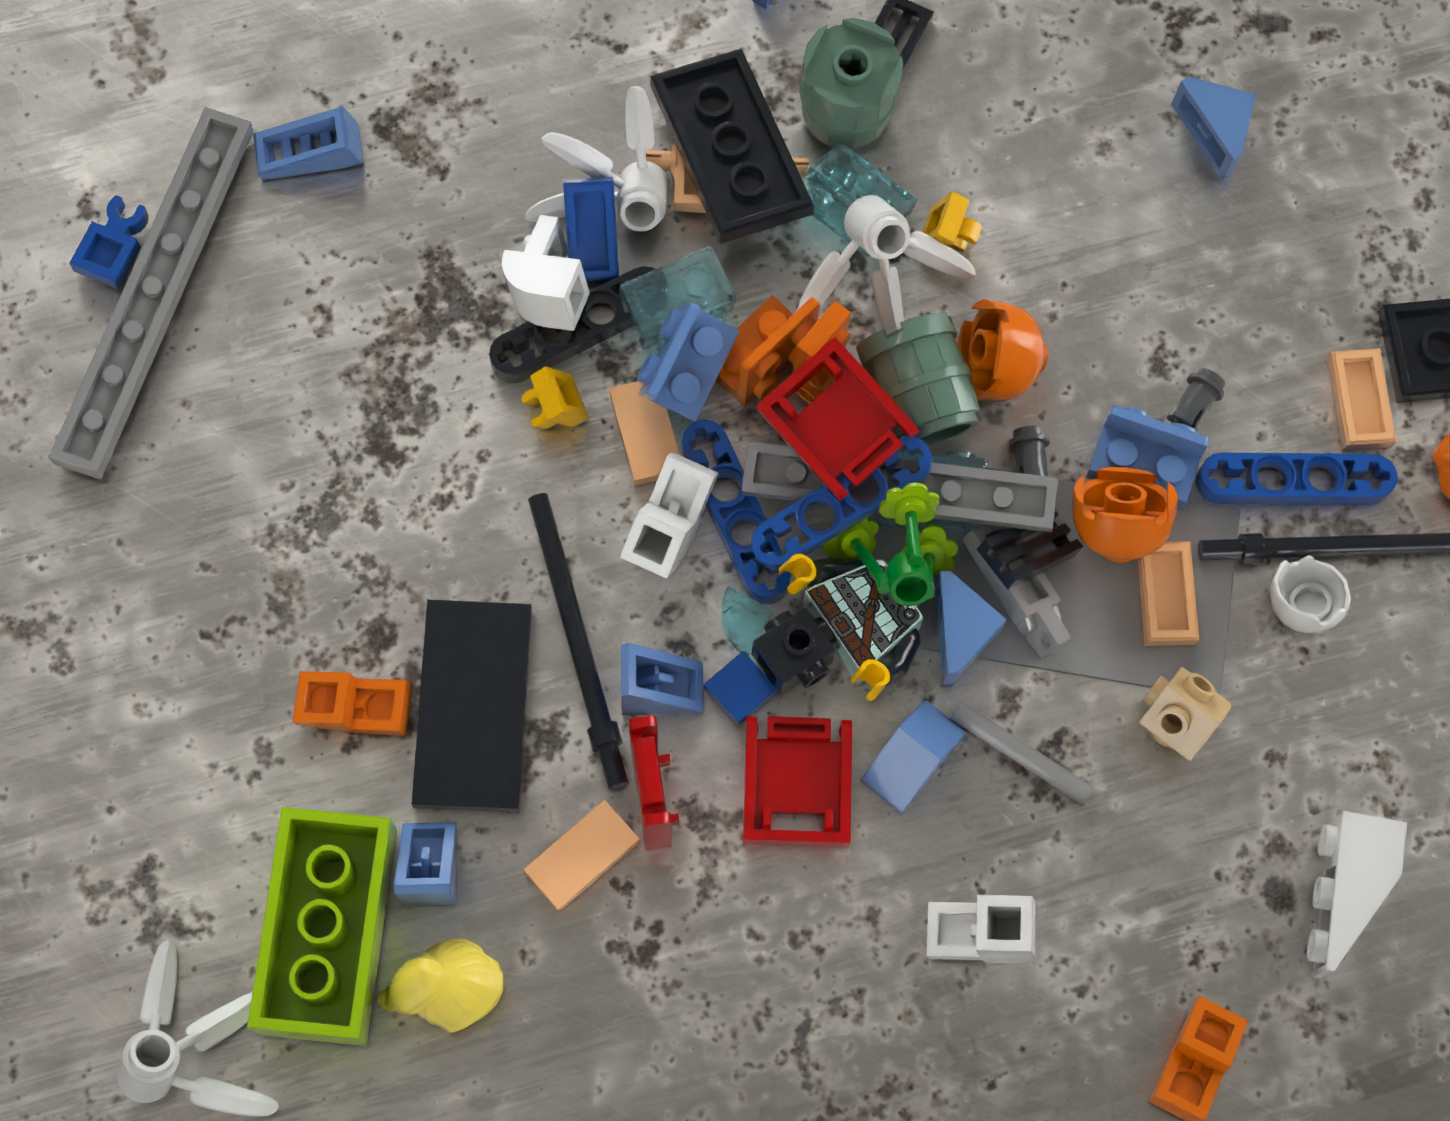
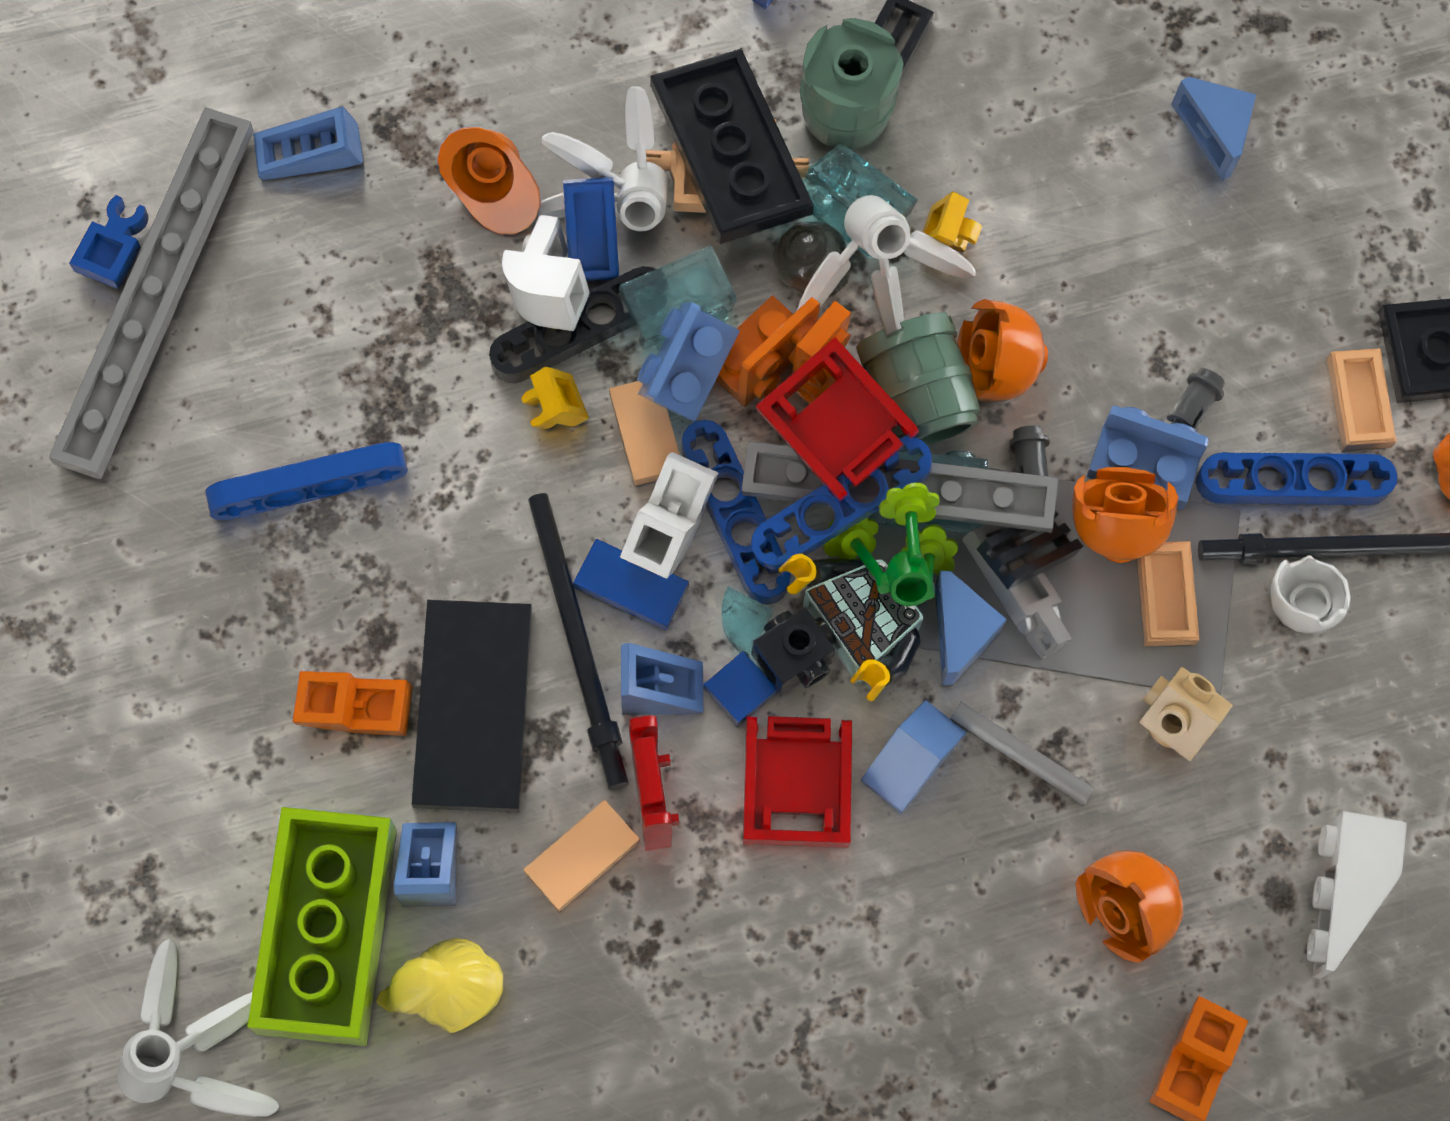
white brick [927,895,1036,964] -> none
none -> blue beam [205,442,408,520]
none -> orange piece [437,127,541,234]
none -> blue tile [573,539,689,631]
none -> clear smoke hair [773,221,852,297]
none -> orange cylinder [1075,850,1183,963]

